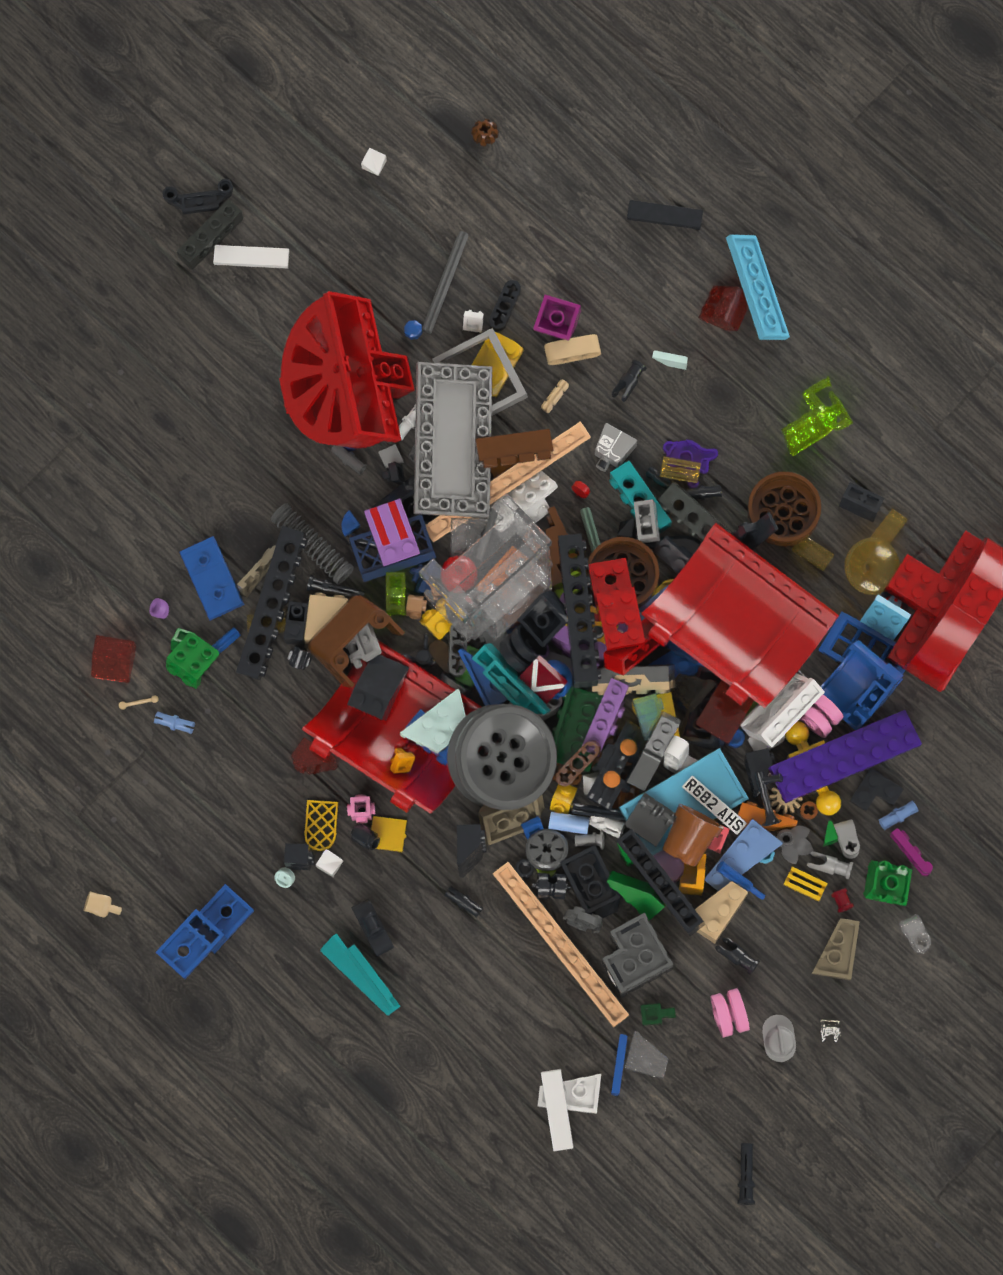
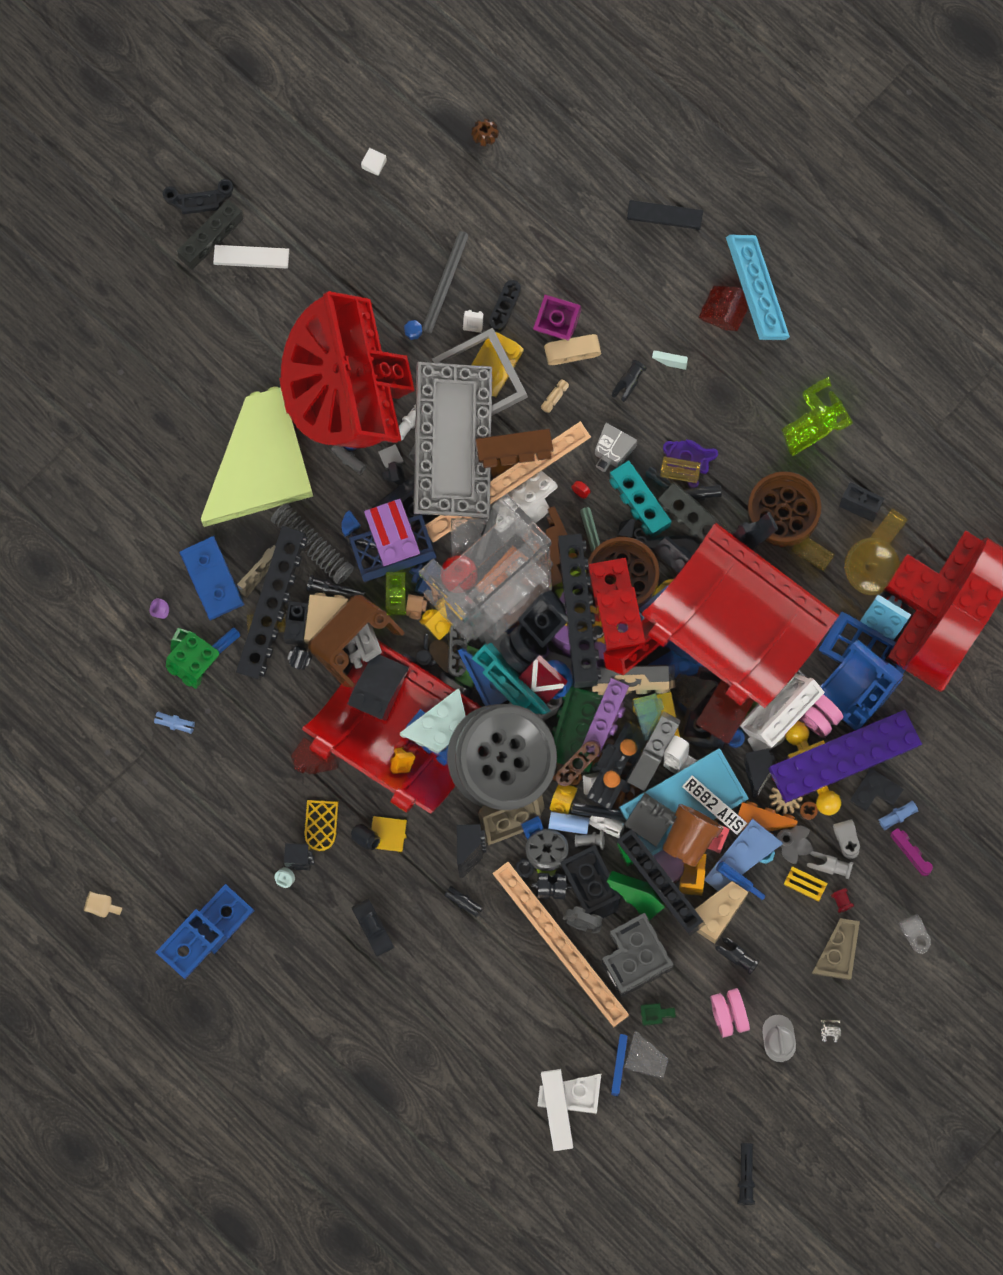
clear red slope [91,635,136,683] -> none
tan hinge [119,695,158,710] -> none
white slope [316,849,343,877] -> none
teal wedge [321,933,400,1015] -> none
bright pink brick [347,795,375,824] -> none
light grey brick [634,499,660,543] -> none
black piece [755,770,783,826] -> none
green slope [823,821,838,847] -> none
green slope [863,860,913,906] -> none
none -> yellowish green slope [201,387,313,527]

